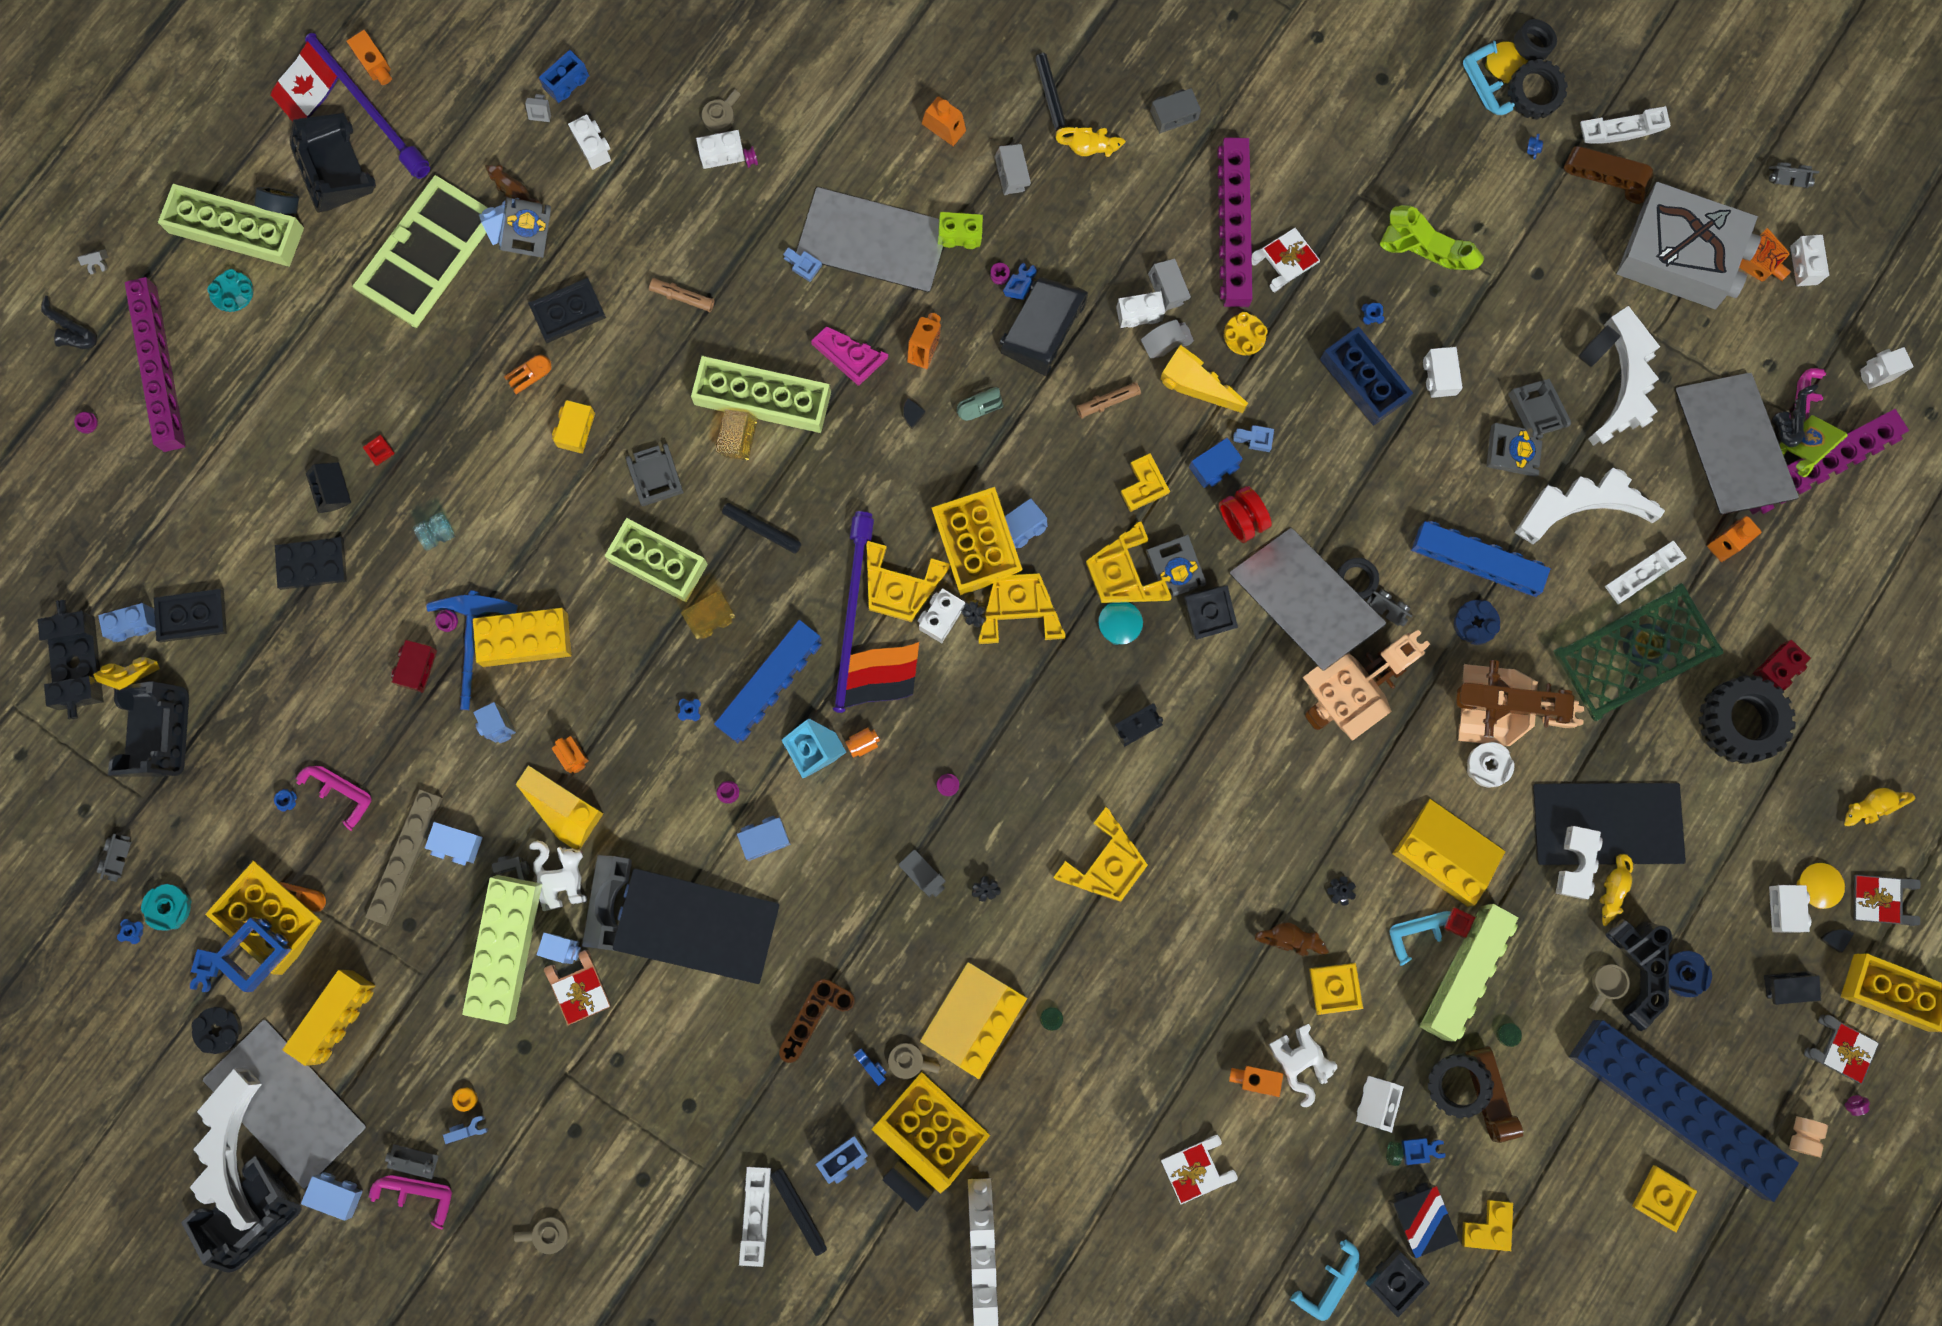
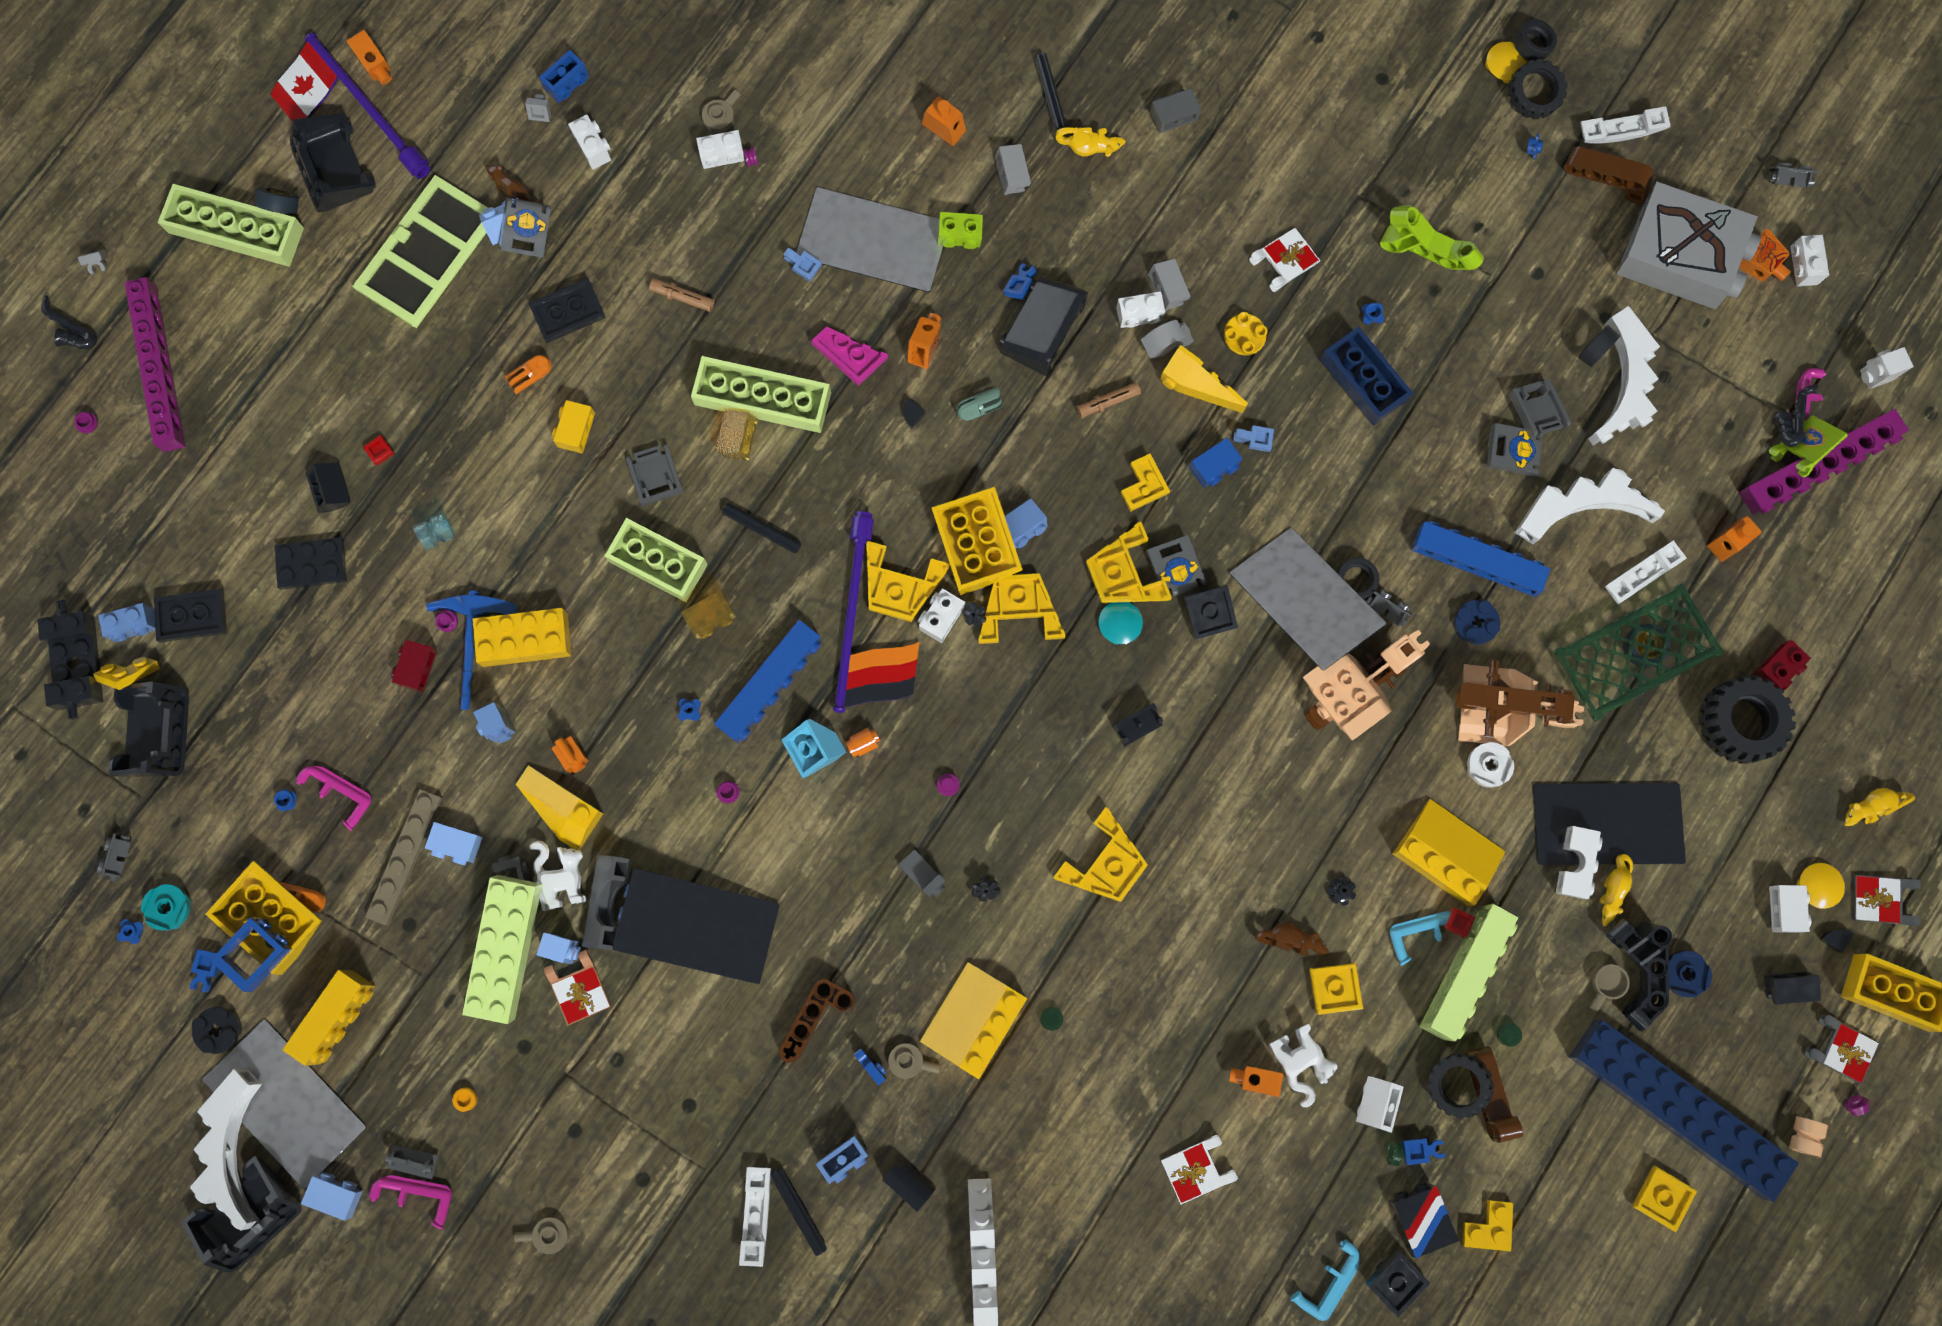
teal dish [207,269,254,312] -> none
medium blue plate [443,1116,488,1144] -> none
medium blue brick [737,816,791,861] -> none
yellow slope [871,1072,990,1194] -> none
magenta bush [990,263,1010,285] -> none
magenta brick [1217,138,1252,307] -> none
red wheel [1219,486,1272,543] -> none
white brick [1423,347,1462,398] -> none
medium azure piece [1463,41,1515,115] -> none
flat silver piece [1675,373,1799,515] -> none

